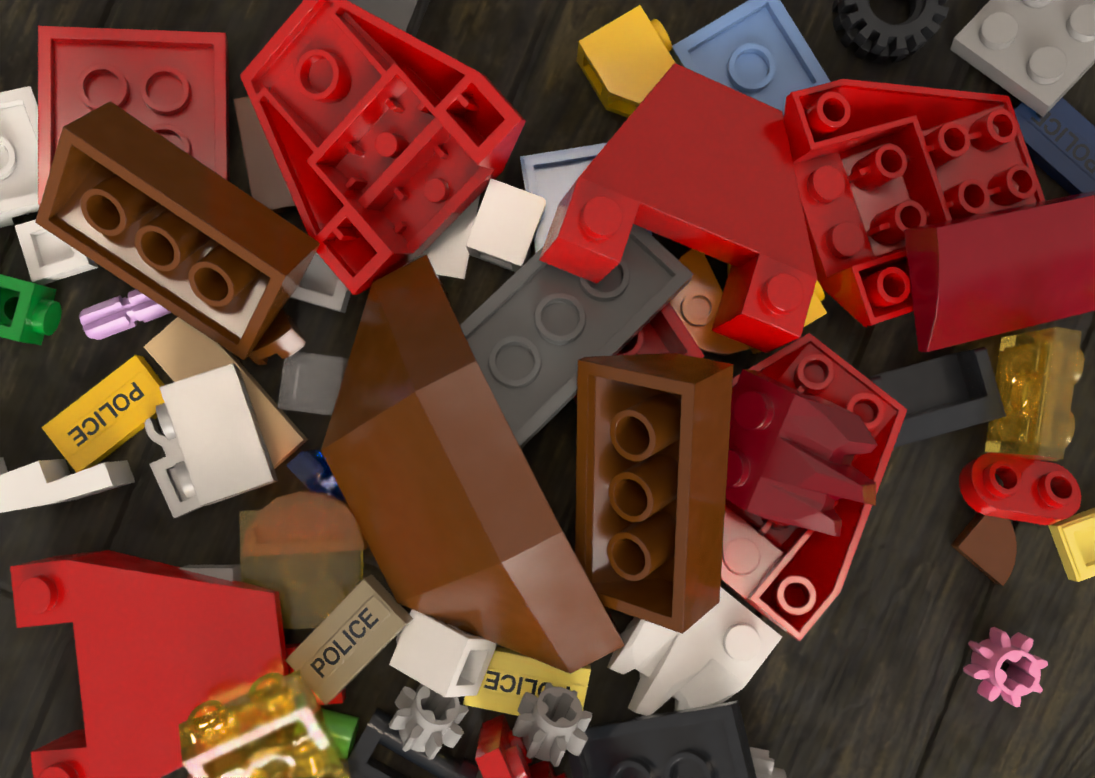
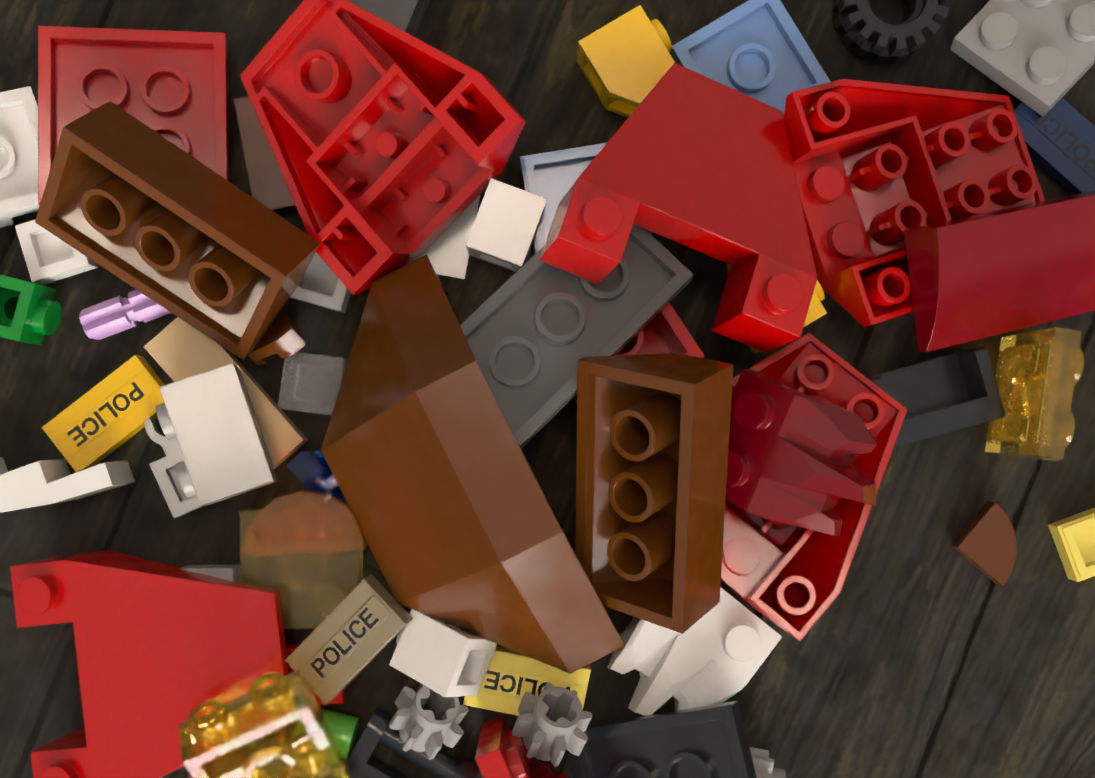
orange plate [669,249,750,356] -> none
red plate [959,452,1081,525] -> none
bright pink gear [963,627,1048,707] -> none

